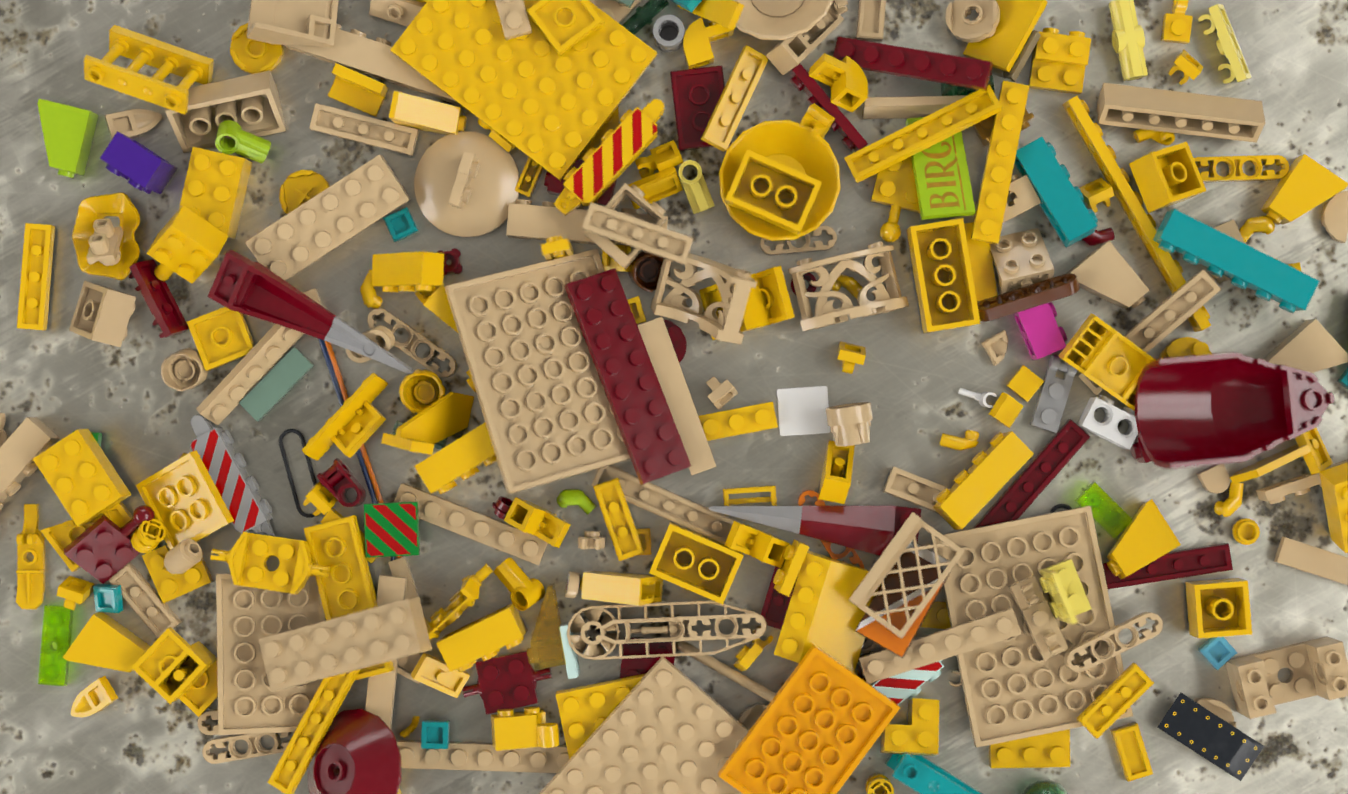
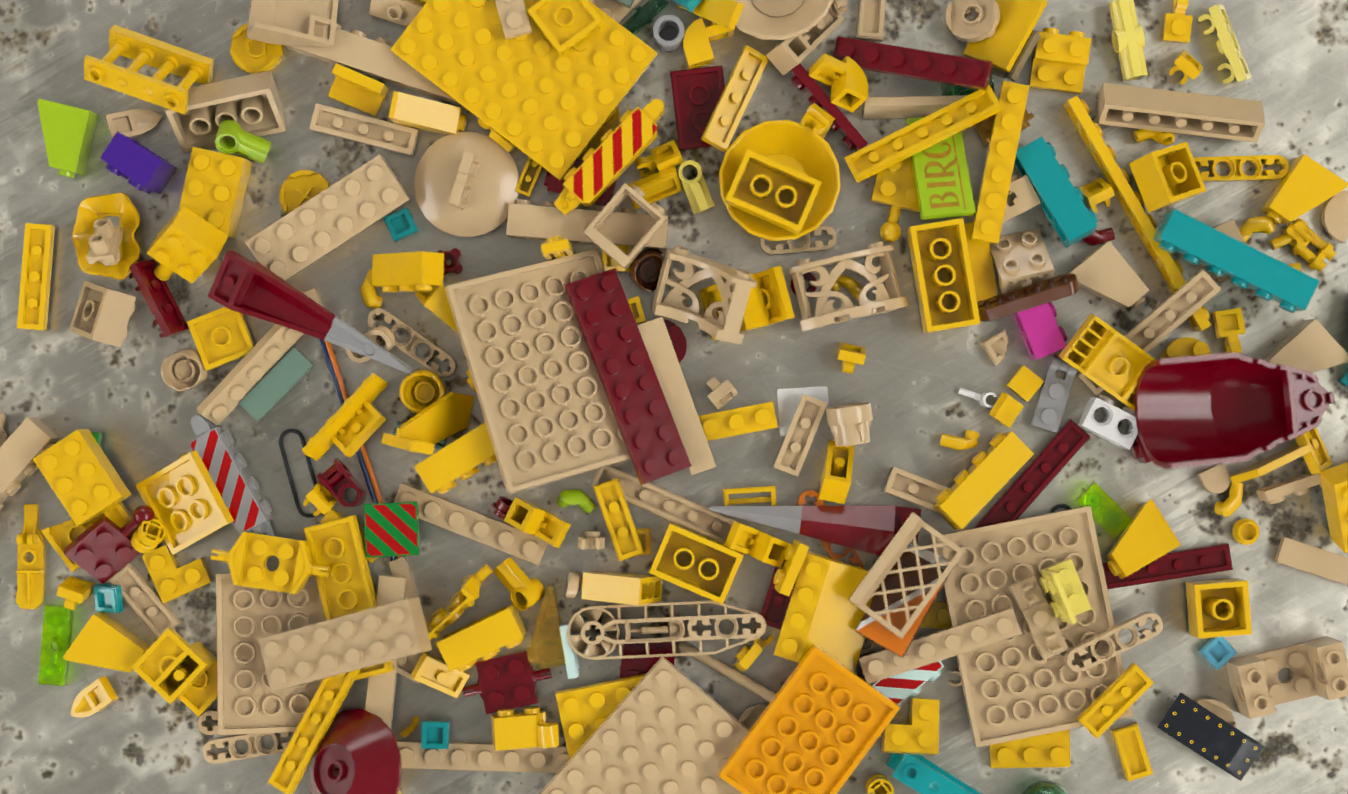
tan brick [164,539,203,574] -> none
tan plate [582,203,694,265] -> none
none -> tan plate [773,393,828,477]
none -> yellow plate [1212,307,1246,353]
none -> yellow piece [1269,218,1336,272]

